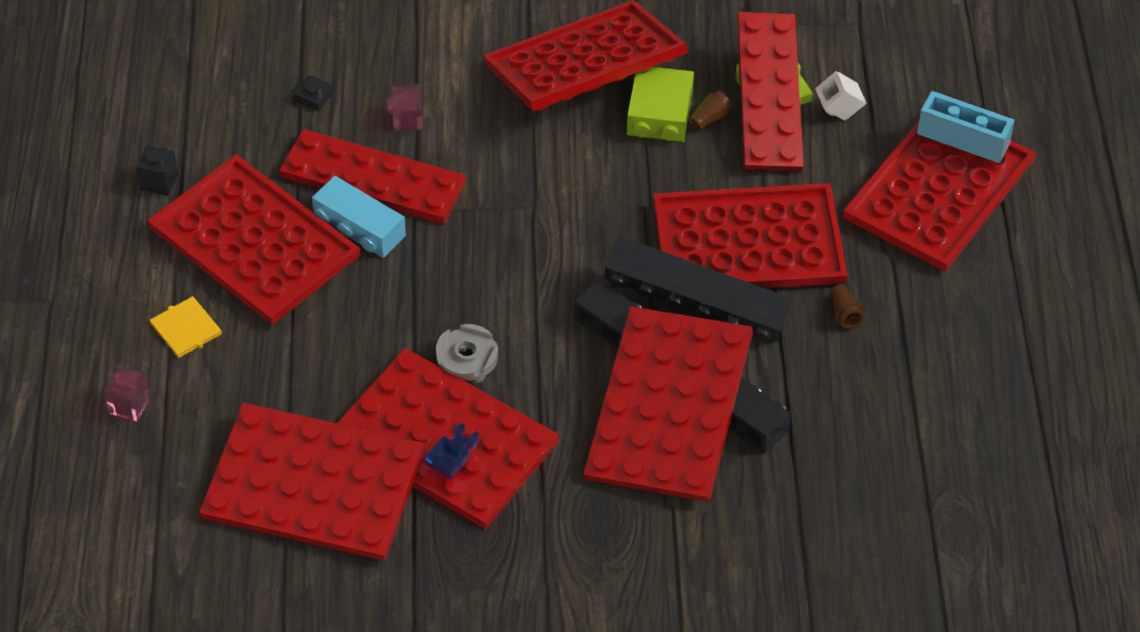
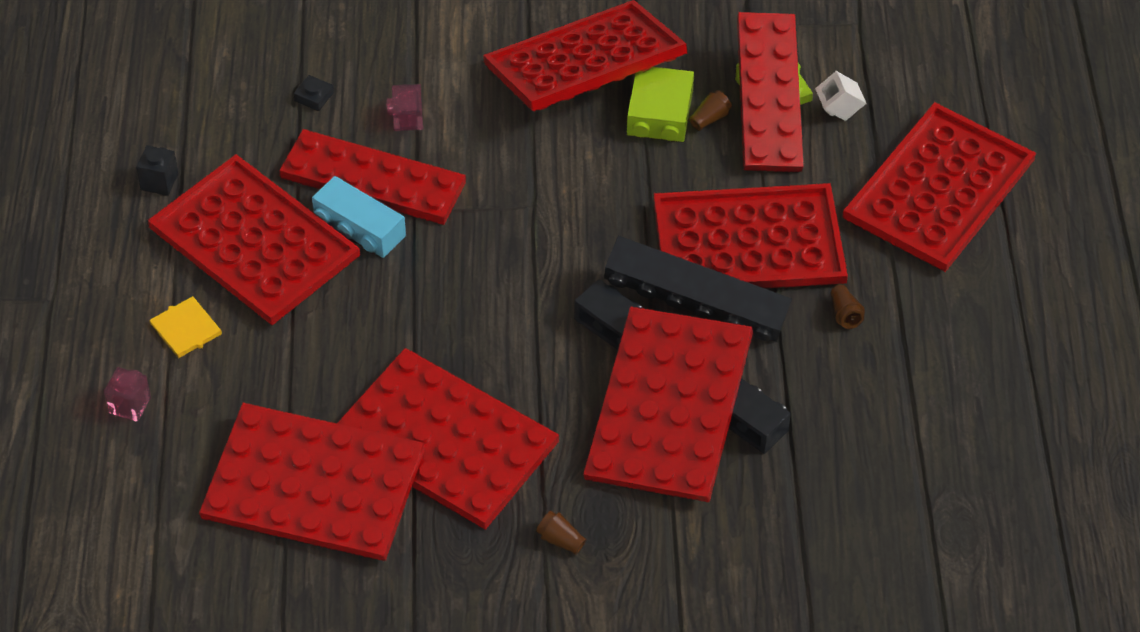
clear blue plate [425,423,479,480] -> none
light grey plate [436,324,498,383] -> none
medium azure brick [917,91,1015,163] -> none
none -> reddish brown cone [536,510,587,555]

